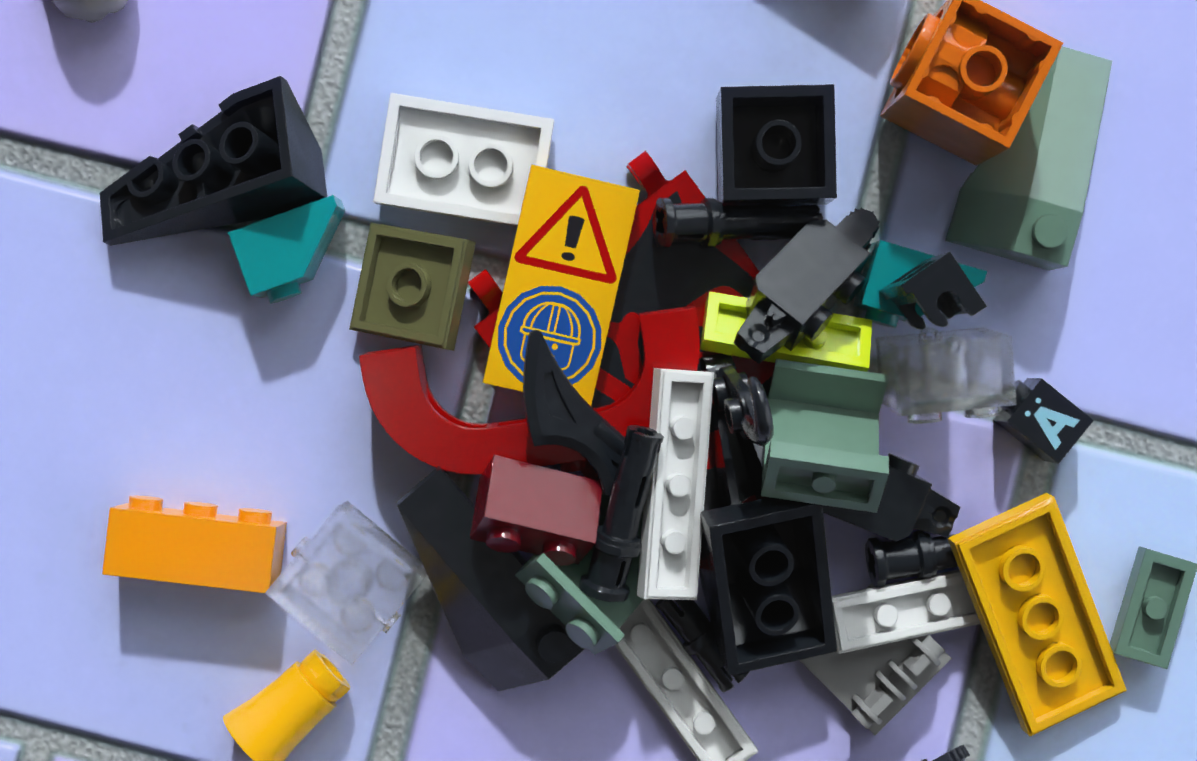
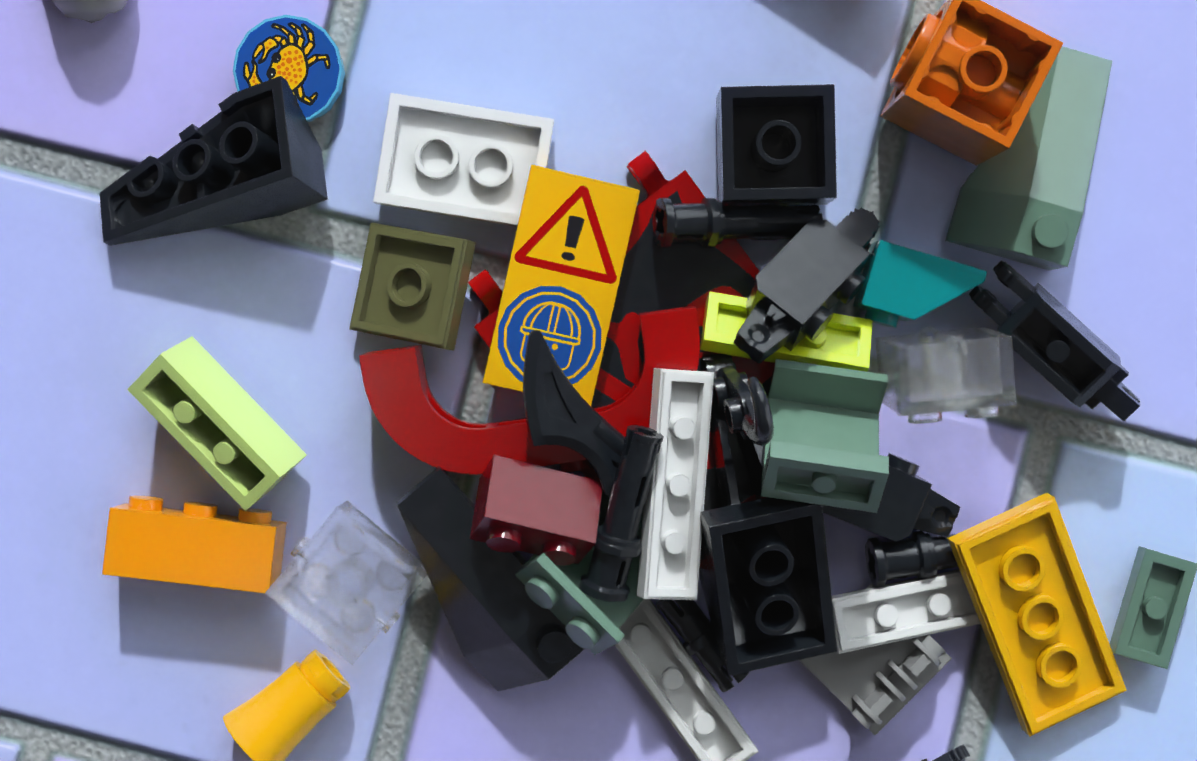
teal slope [228,195,345,304] -> none
black hinge [880,252,987,330] -> none
black brick [993,378,1094,464] -> none
none -> yellowish green brick [127,336,307,511]
none -> tile [233,15,345,122]
none -> black hinge [969,260,1141,422]

